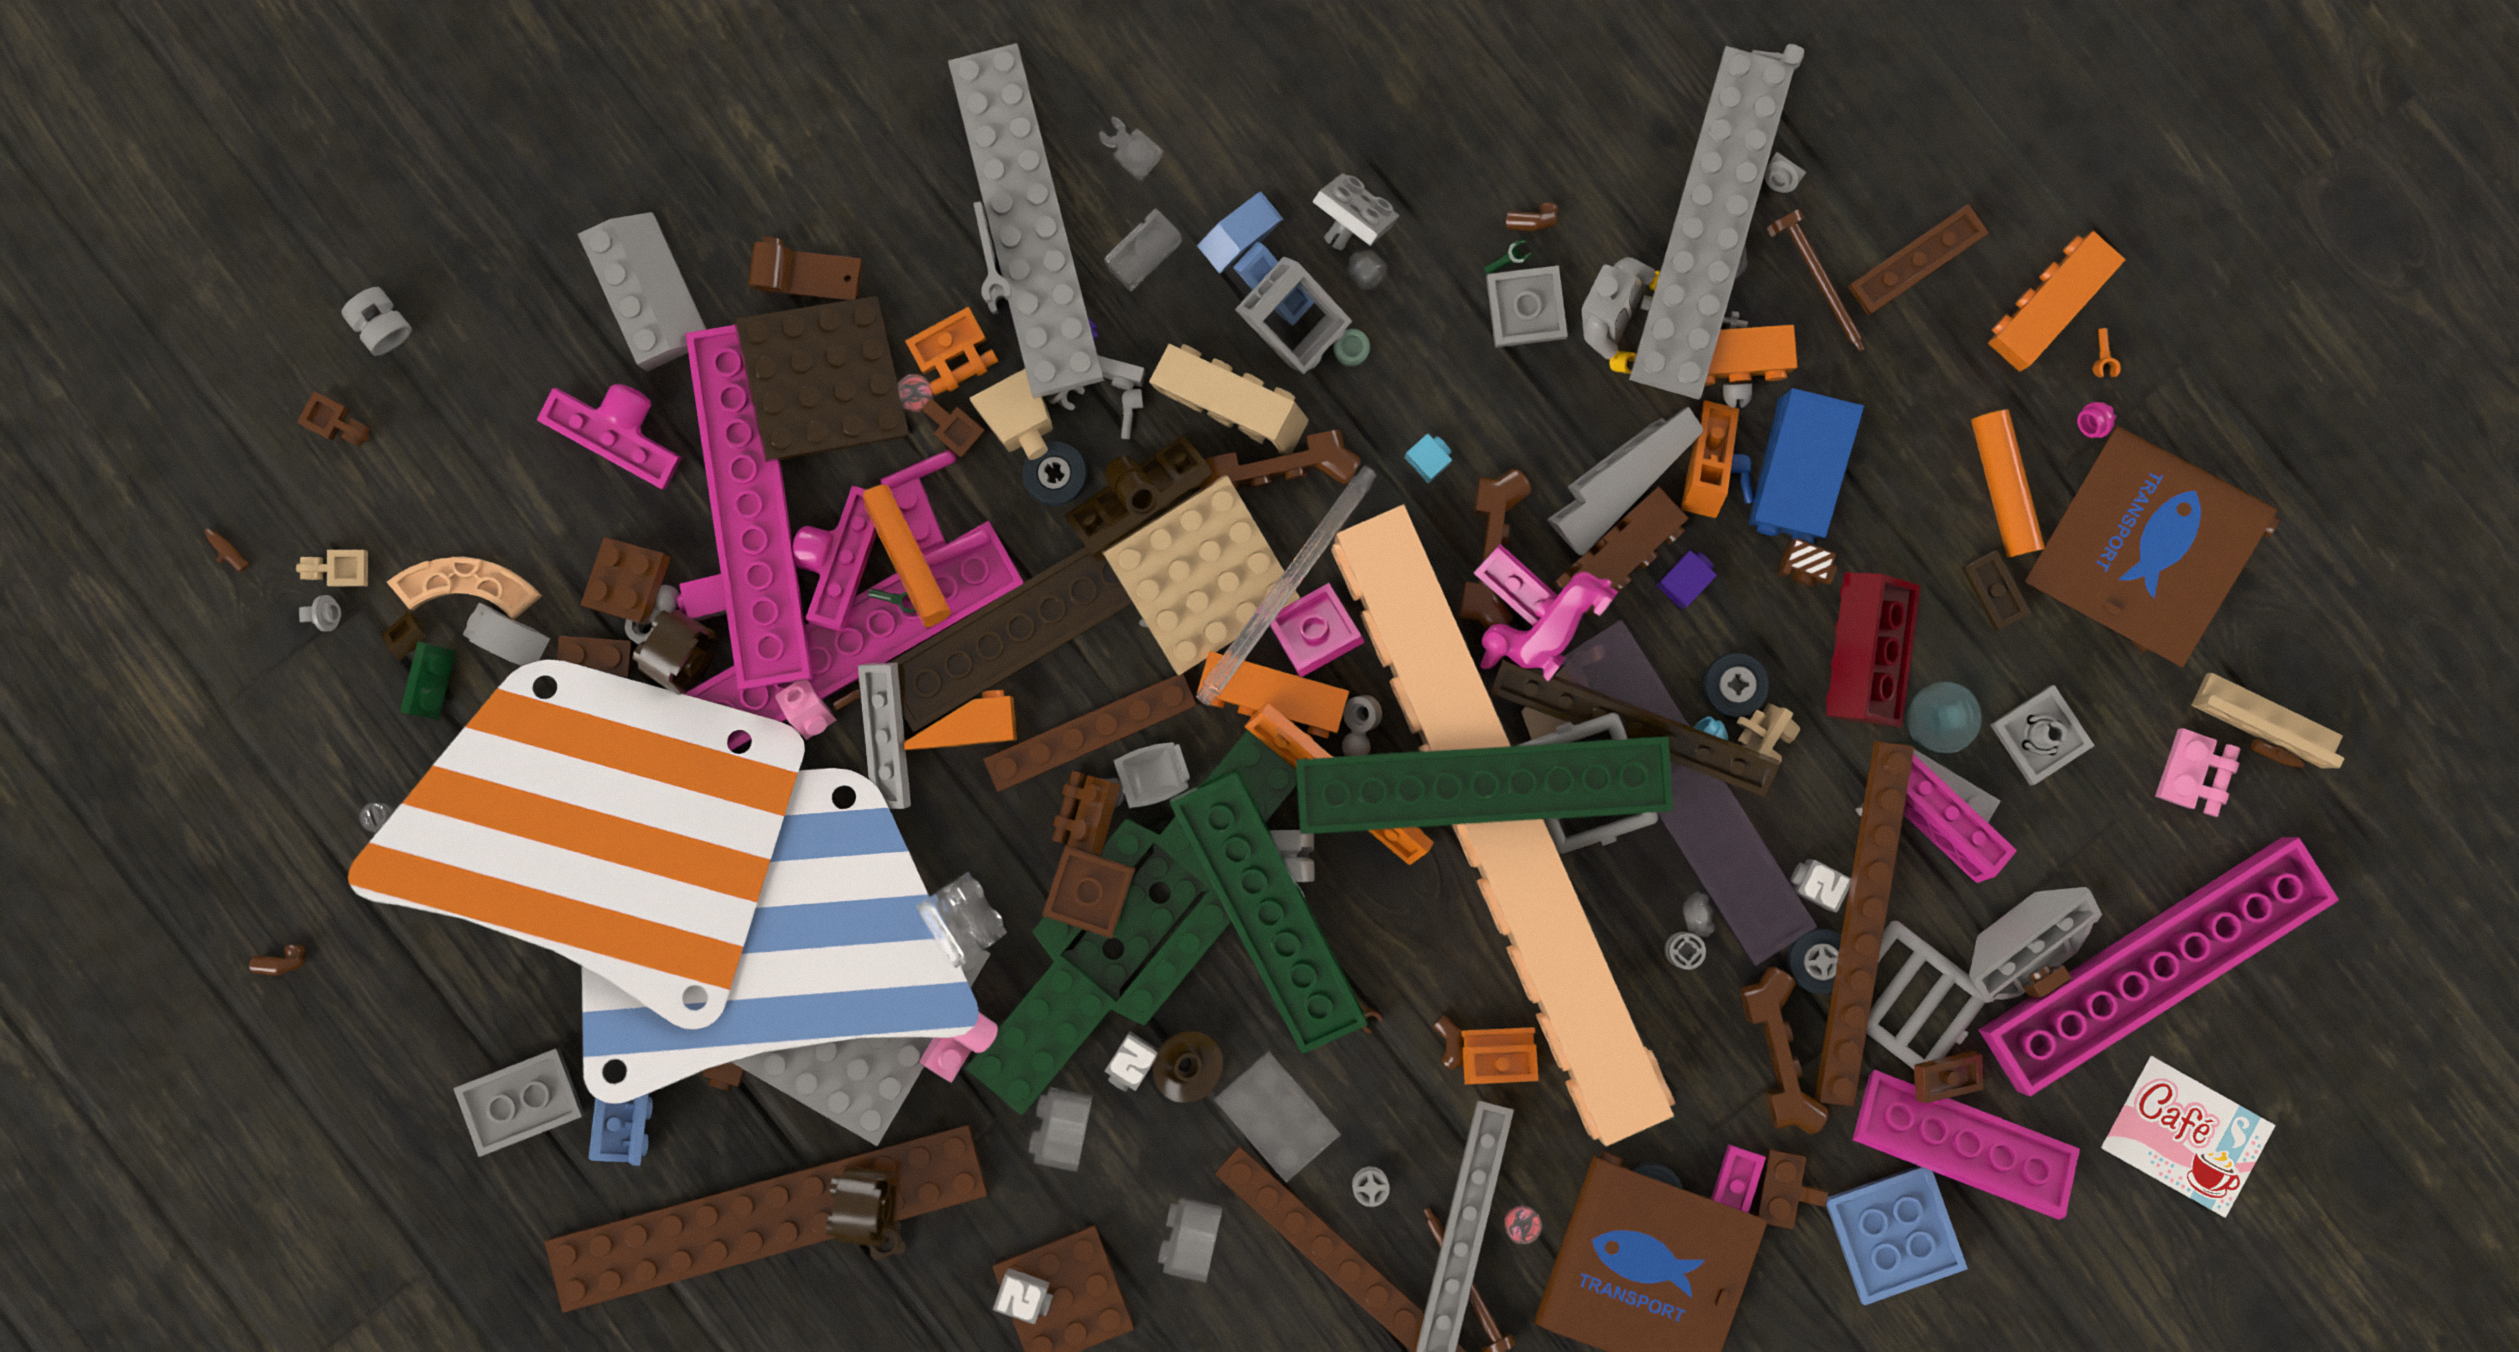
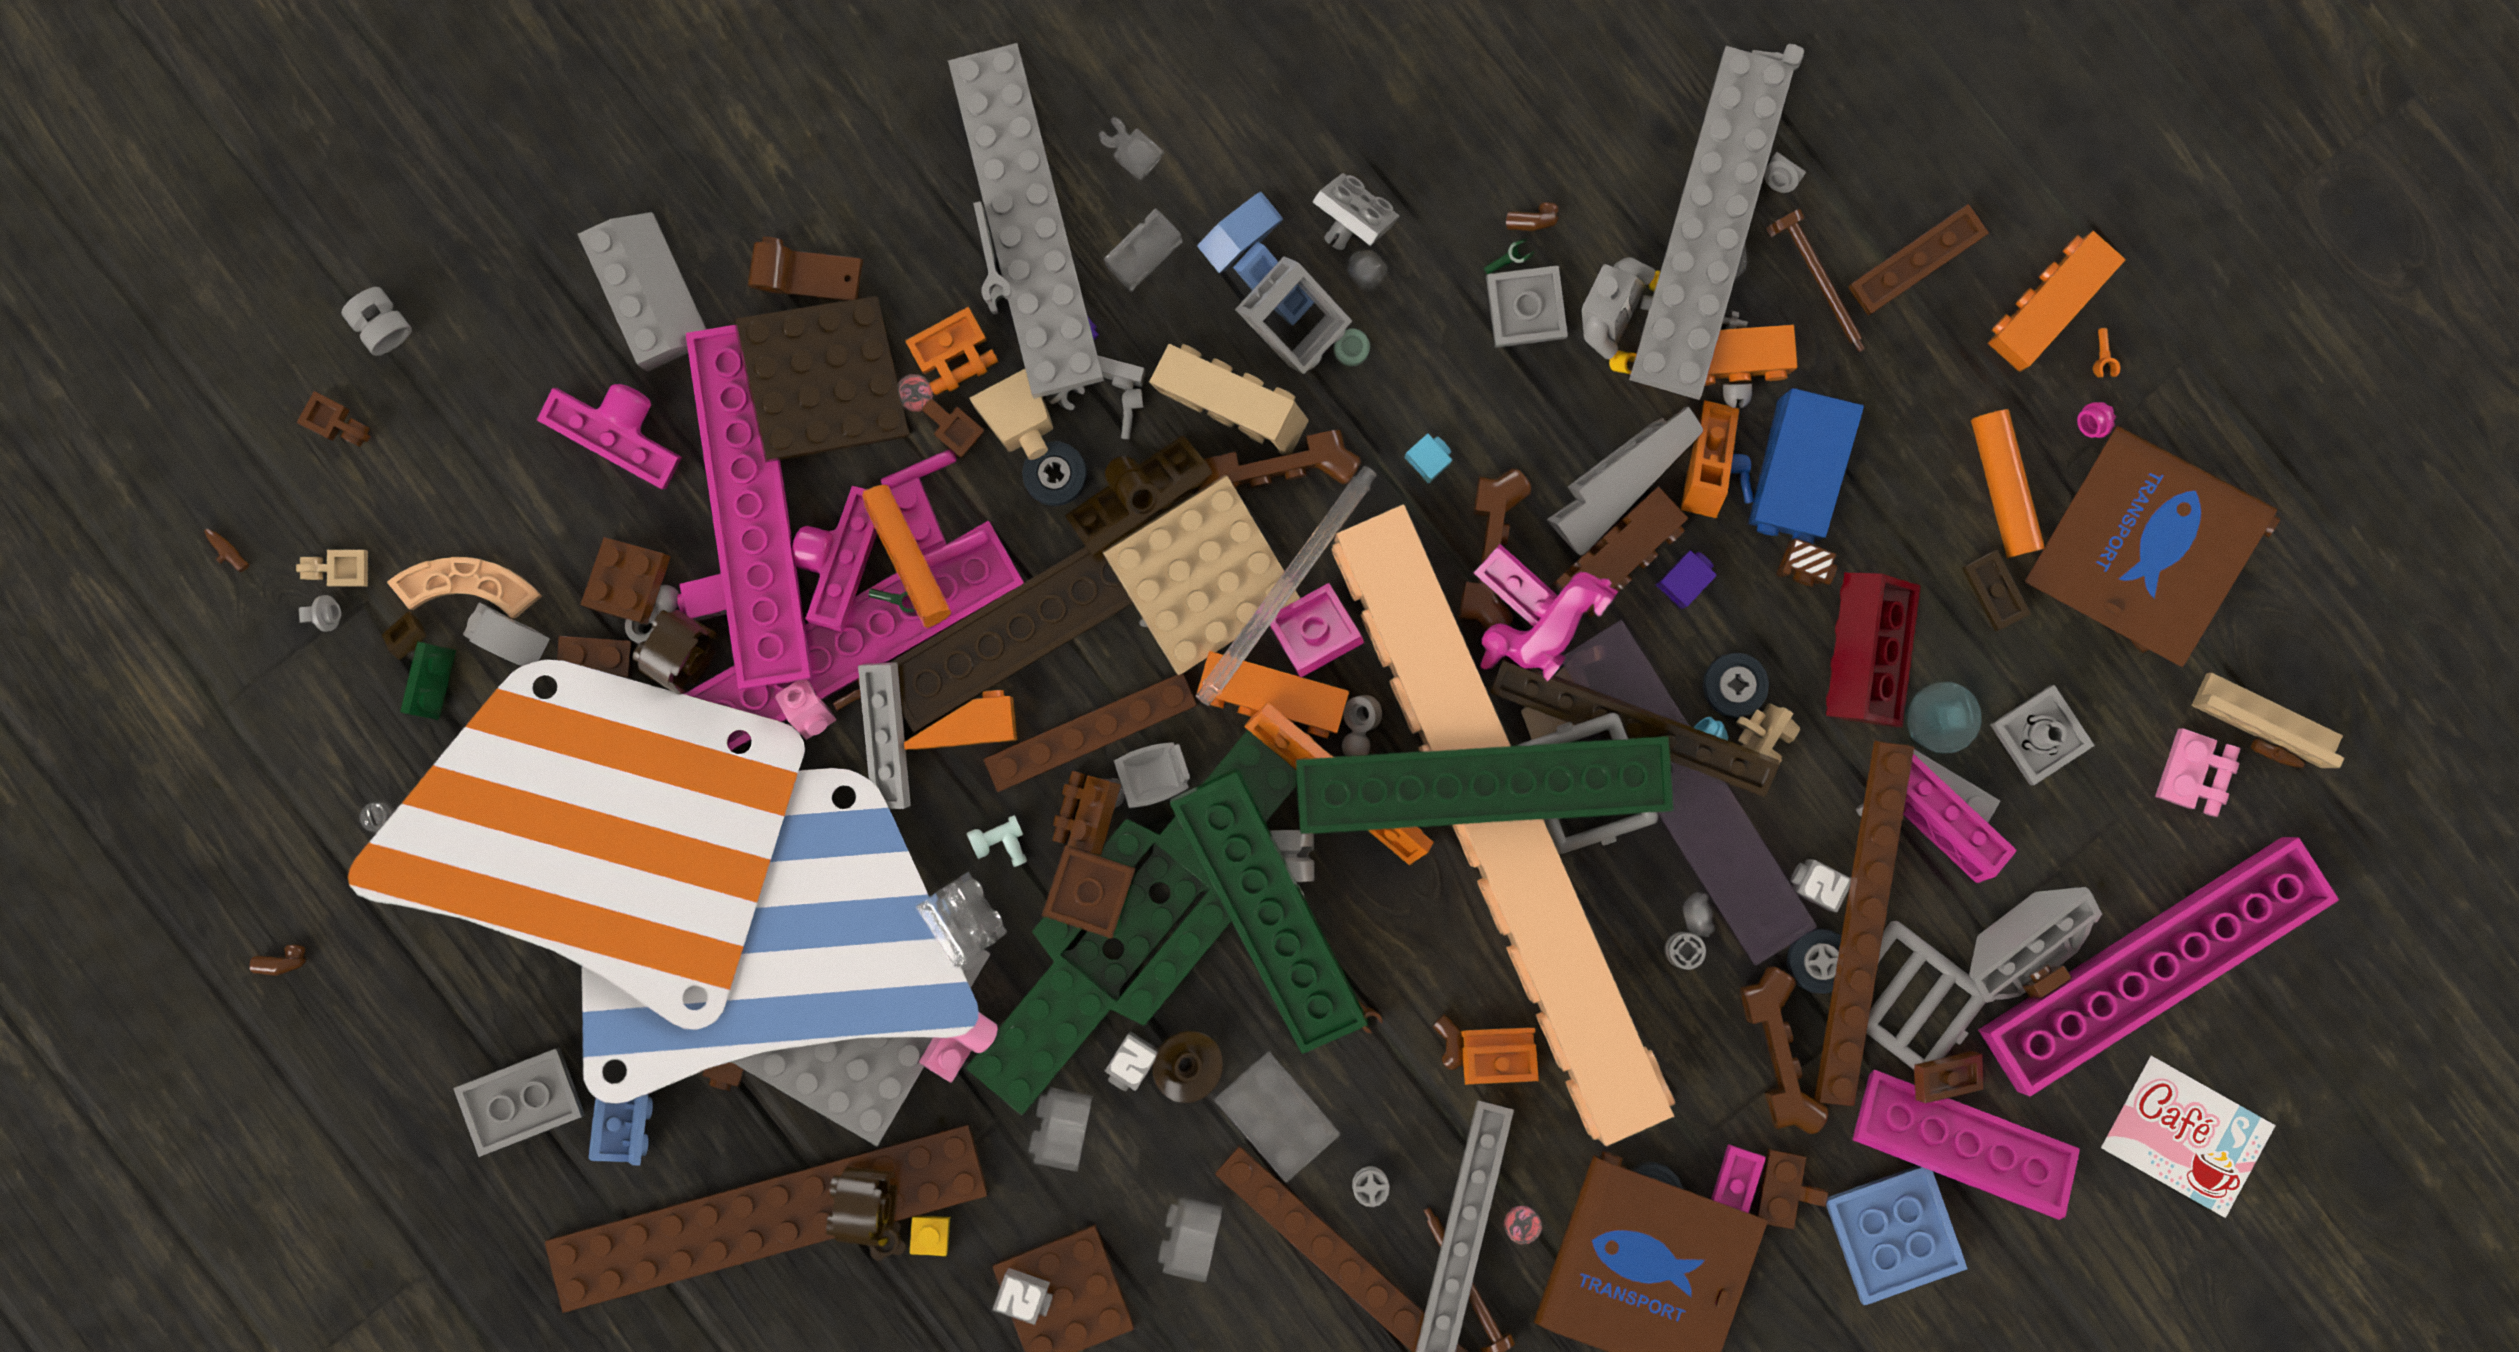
none -> yellow plate [910,1215,950,1256]
none -> light aqua piece [967,815,1027,867]

